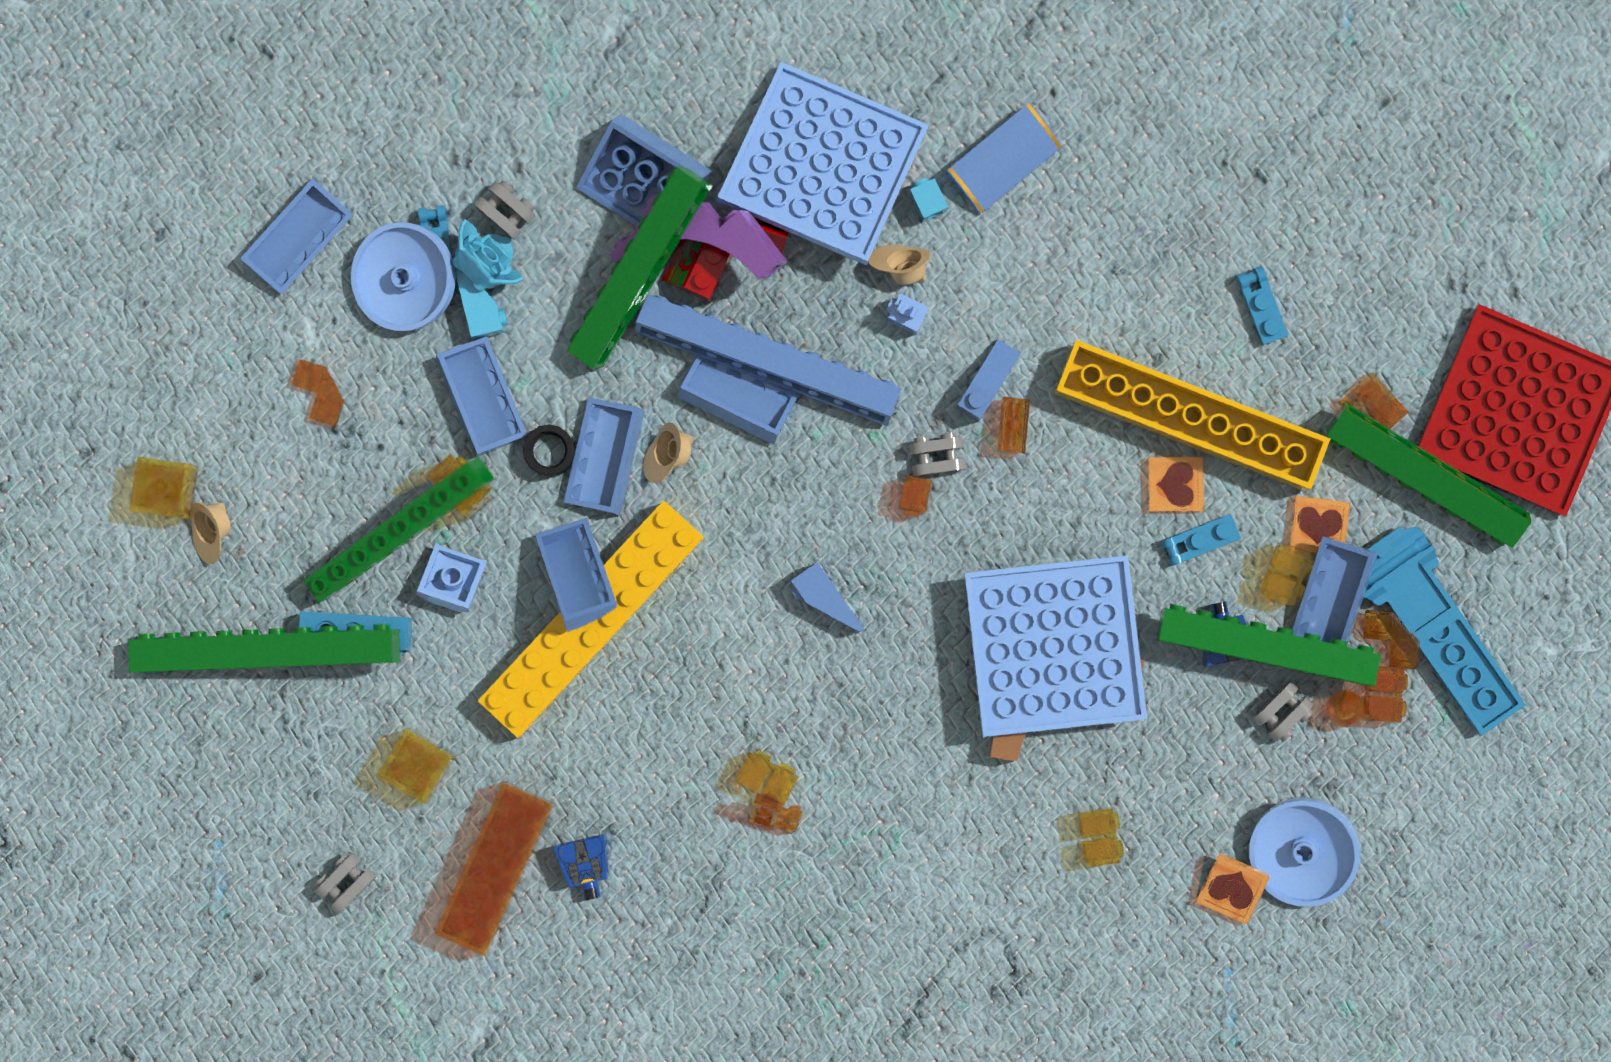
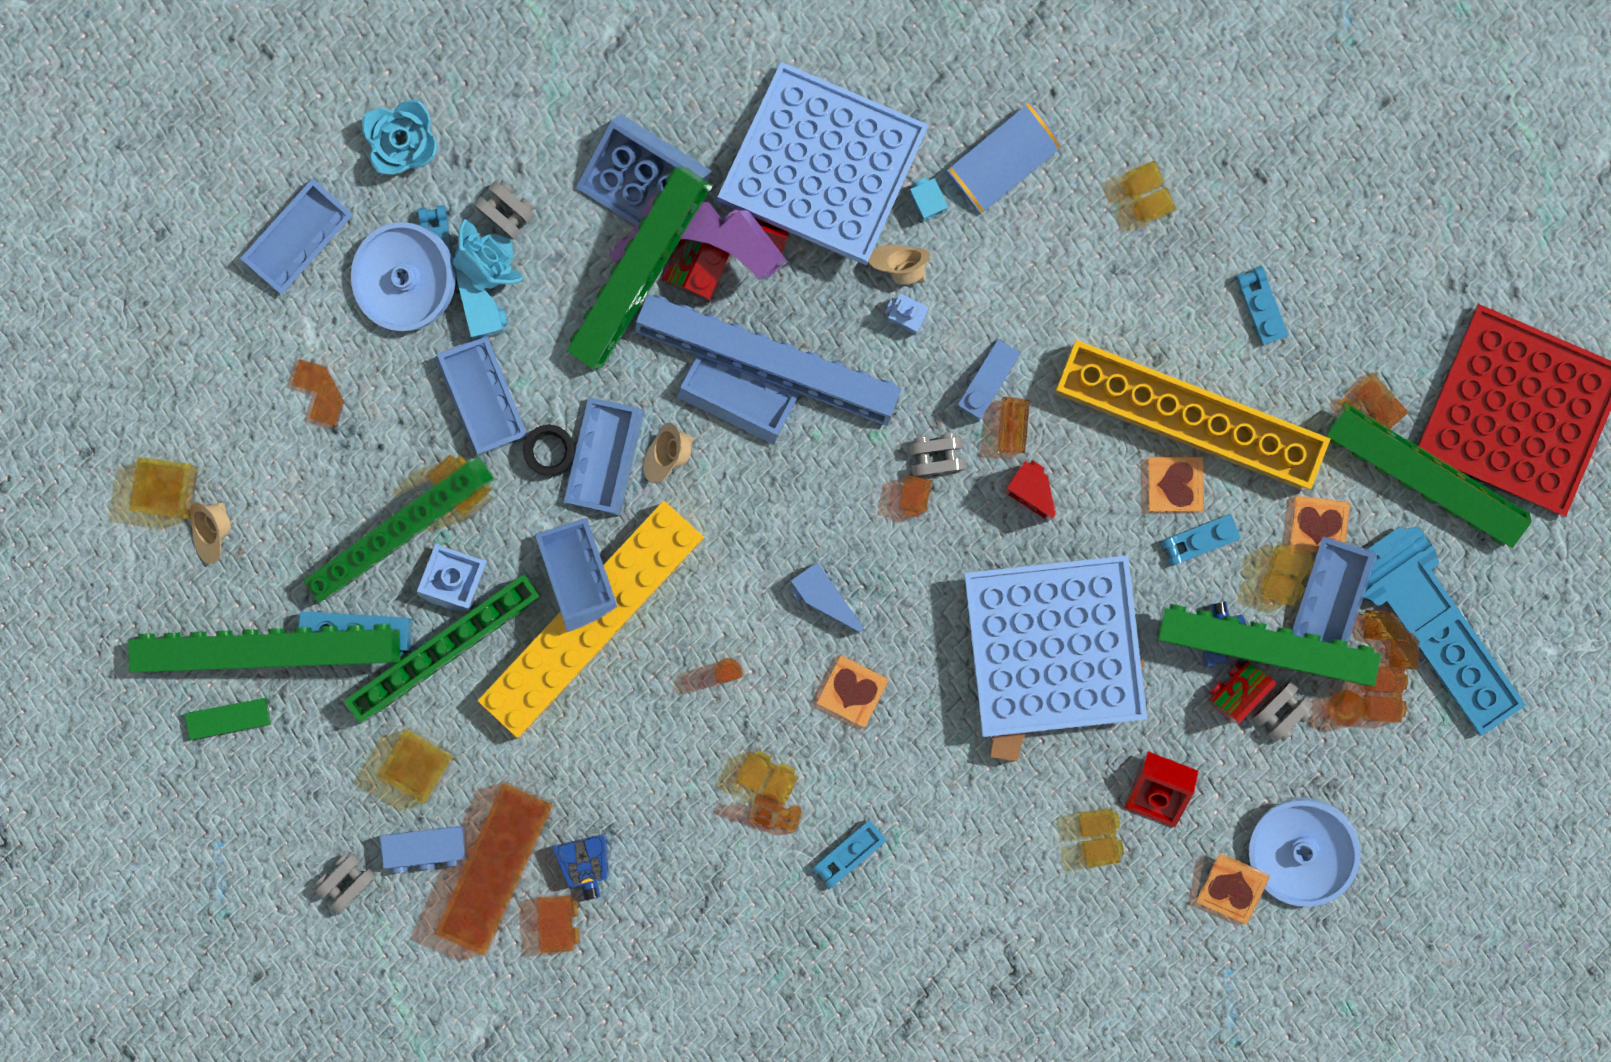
none -> green tile [185,698,271,740]
none -> green brick [344,574,542,723]
none -> medium azure brick [362,100,437,175]
none -> medium blue brick [380,825,469,873]
none -> clear orange brick [538,894,580,953]
none -> clear orange brick [715,658,744,683]
none -> dark azure plate [811,820,887,889]
none -> clear orange tile [817,655,889,728]
none -> red slope [1003,460,1056,521]
none -> clear yellow piece [1121,160,1177,226]
none -> red slope [1124,751,1199,828]
none -> slope [1207,661,1277,724]

